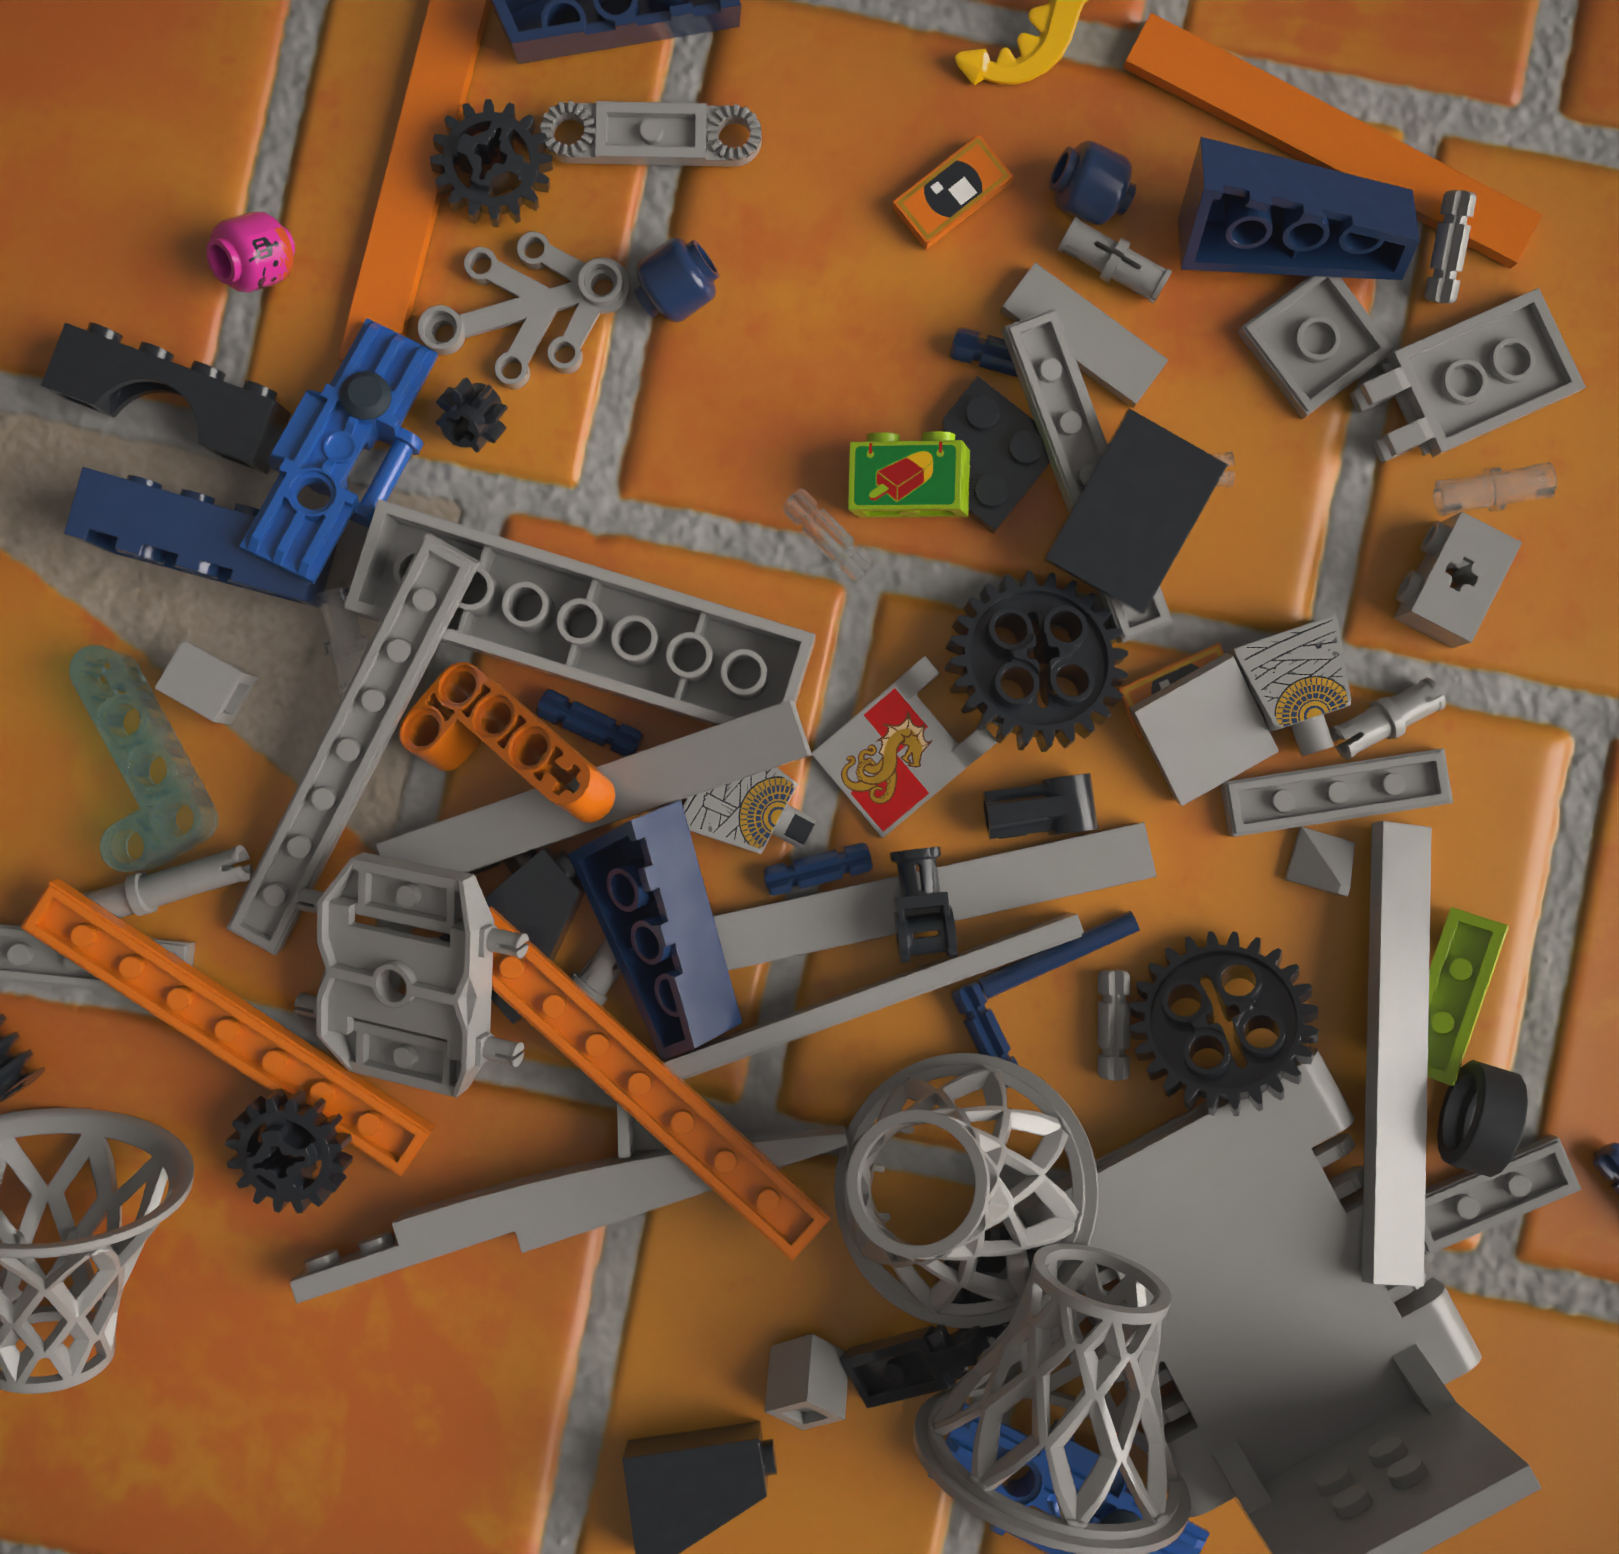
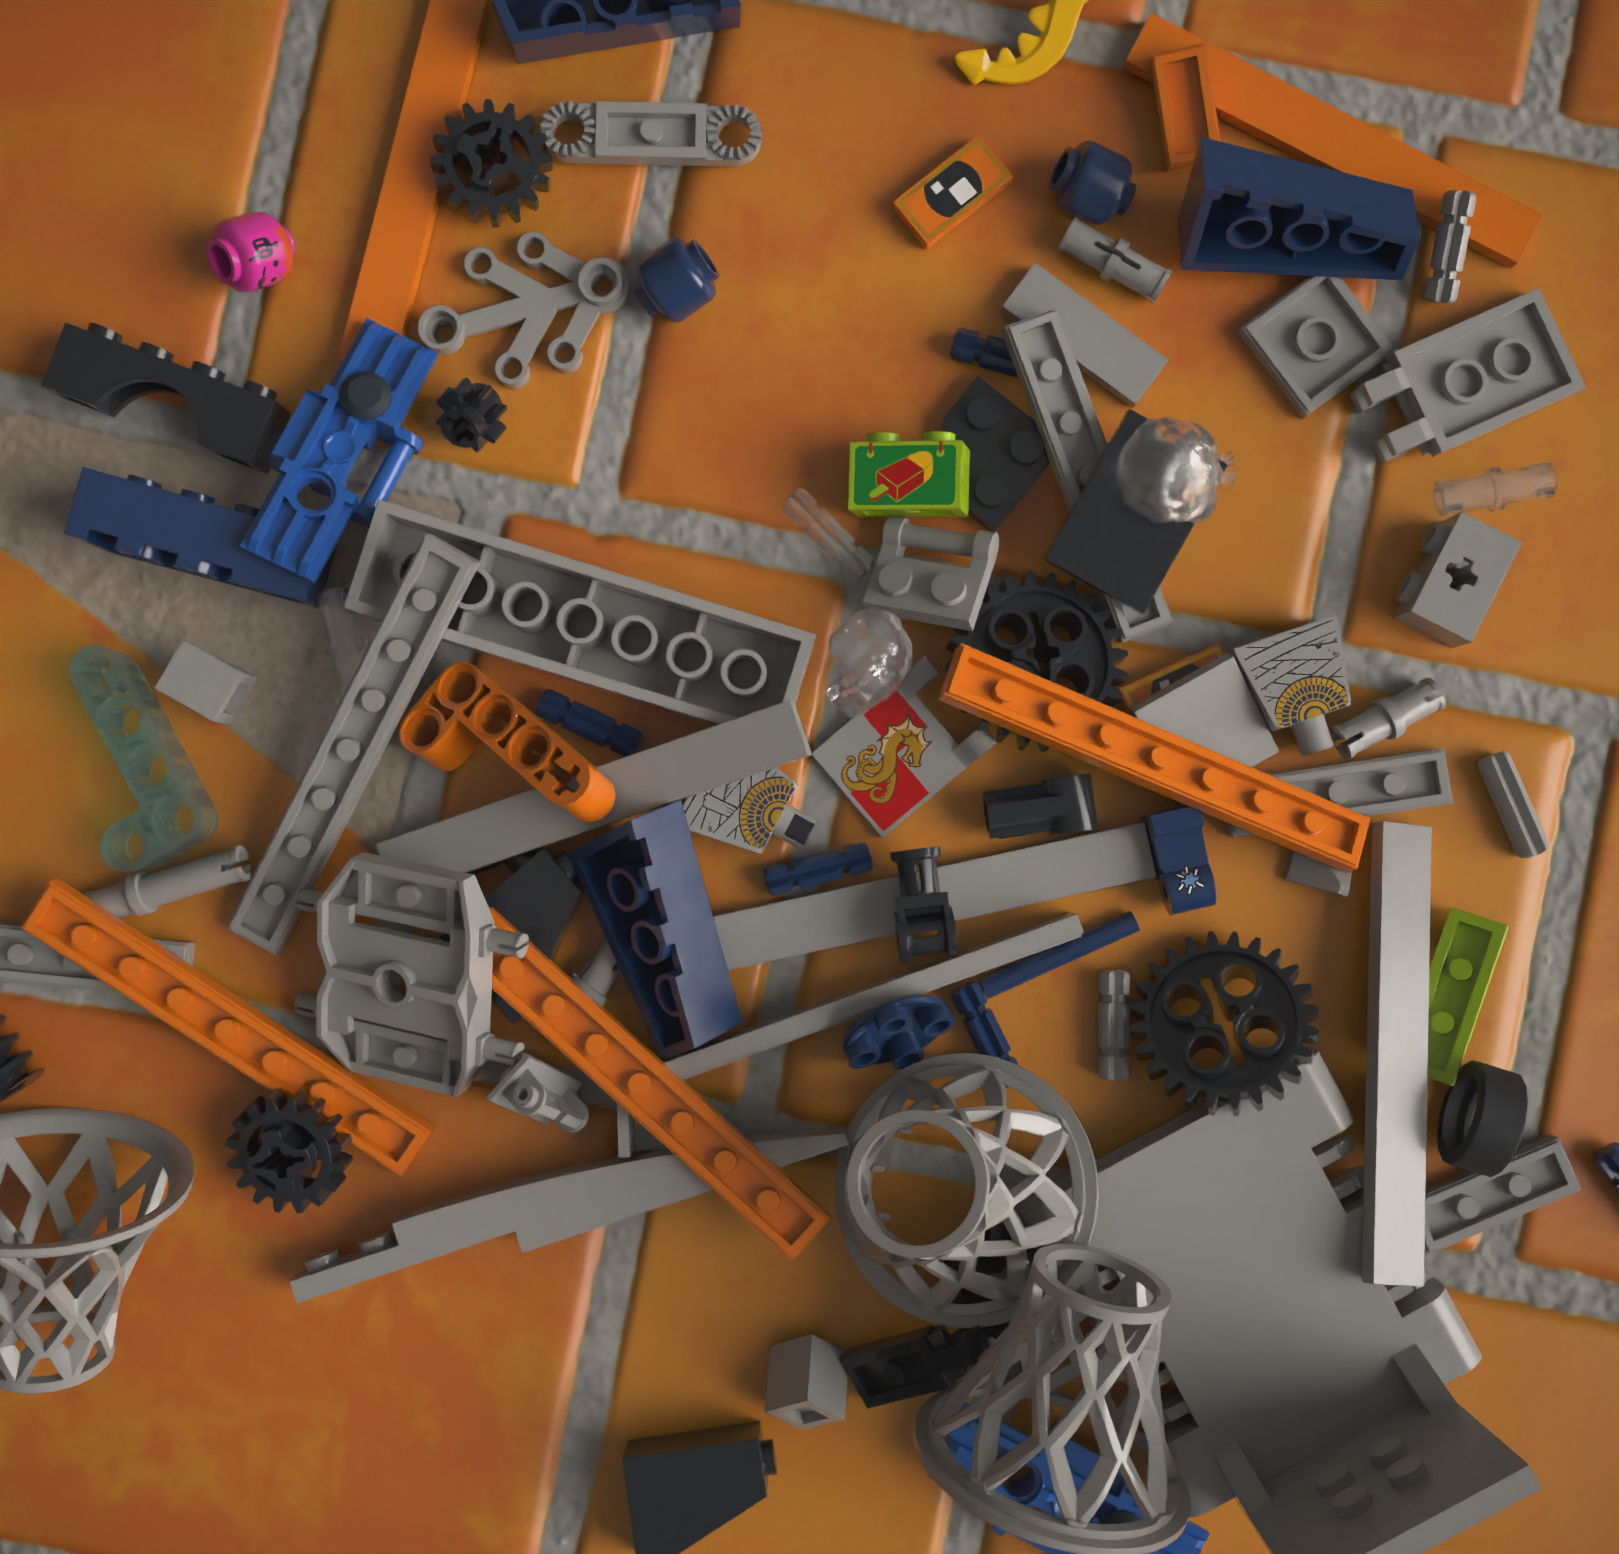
none -> light grey hinge [487,1054,589,1133]
none -> clear hair [827,607,913,717]
none -> dark blue dish [842,995,954,1069]
none -> light grey plate [863,516,999,631]
none -> orange tile [938,643,1371,873]
none -> clear hair [1116,416,1223,524]
none -> dark blue leg [1140,806,1216,916]
none -> orange tile [1149,42,1221,171]
none -> light grey axle [1478,751,1549,858]

